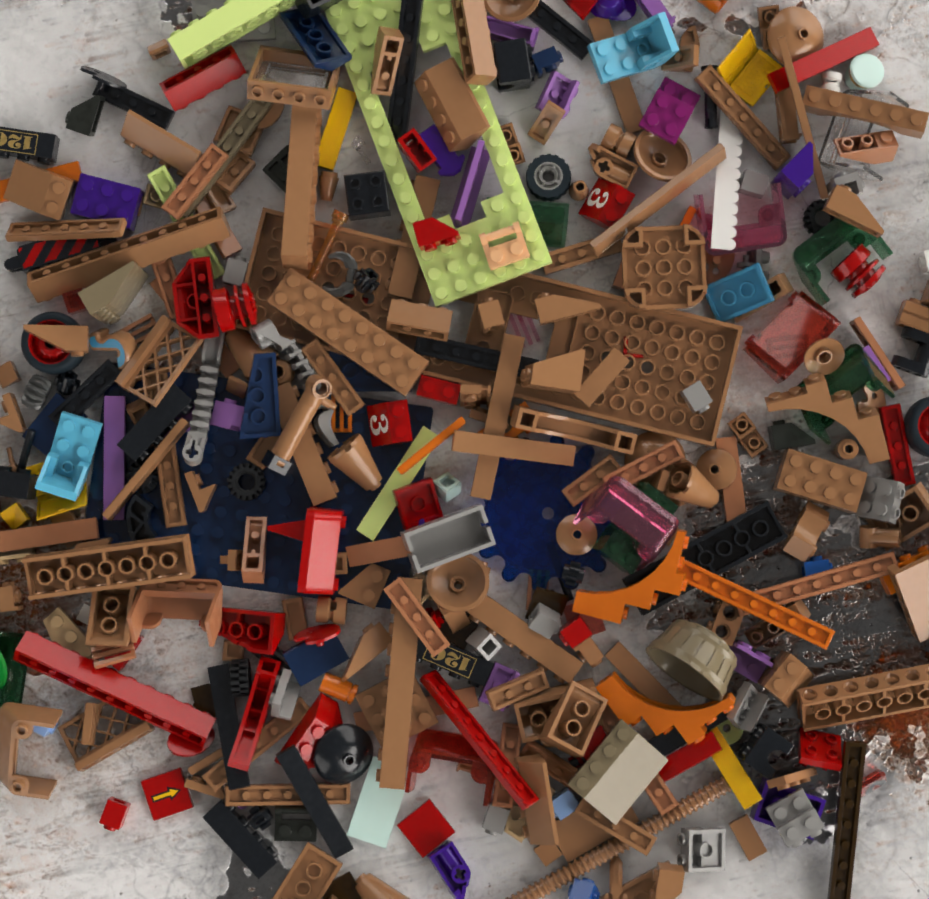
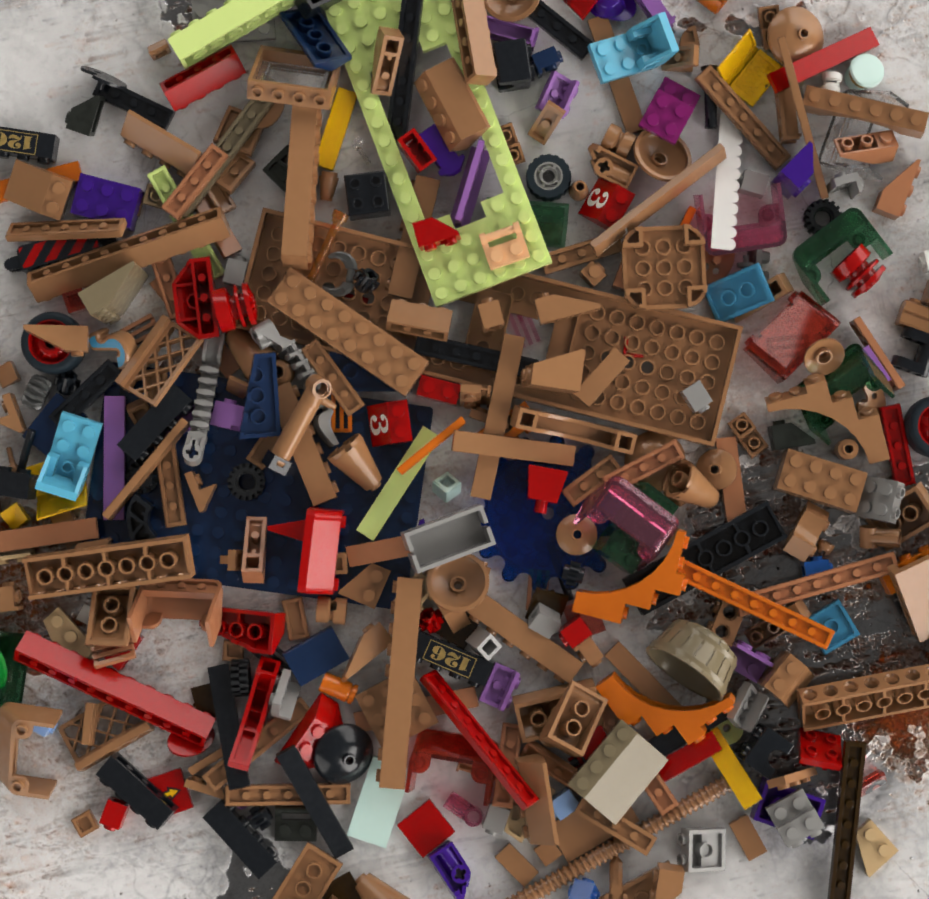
red piece [293,624,341,647] -> none
nougat plate [383,577,451,657] -> none
red tile [392,477,443,530] -> none
medium nougat tile [485,667,550,712] -> none
medium nougat tile [649,469,670,491] -> none
medium nougat slope [822,184,884,238] -> none
none -> medium nougat tile [71,809,100,838]
none -> black brick [96,752,179,830]
none -> clear pink piece [443,791,483,827]
none -> medium nougat tile [495,842,539,887]
none -> red torso [527,464,568,514]
none -> medium nougat brick [579,261,608,289]
none -> dark azure tile [809,598,860,655]
none -> medium nougat hinge [817,539,835,556]
none -> tan wing [856,819,899,877]
none -> nougat slope [872,159,921,220]

